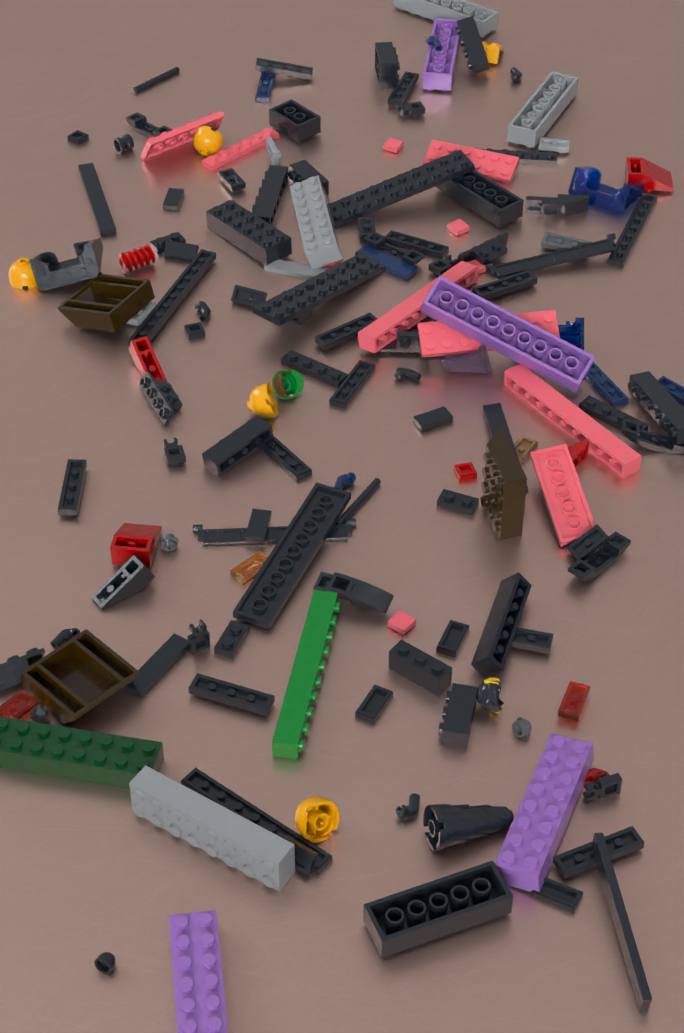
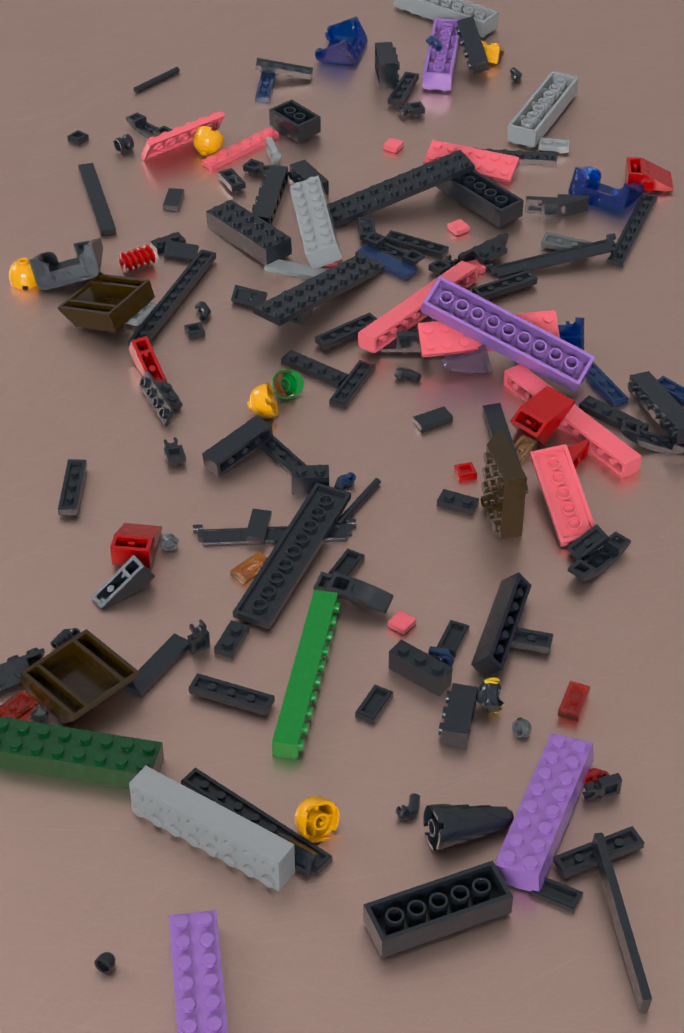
none -> black plate [243,159,269,177]
none -> black brick [291,465,329,495]
none -> clear blue windscreen [315,16,368,66]
none -> black tile [329,548,365,577]
none -> dark blue arm [428,646,454,666]
none -> red slope [510,386,575,446]

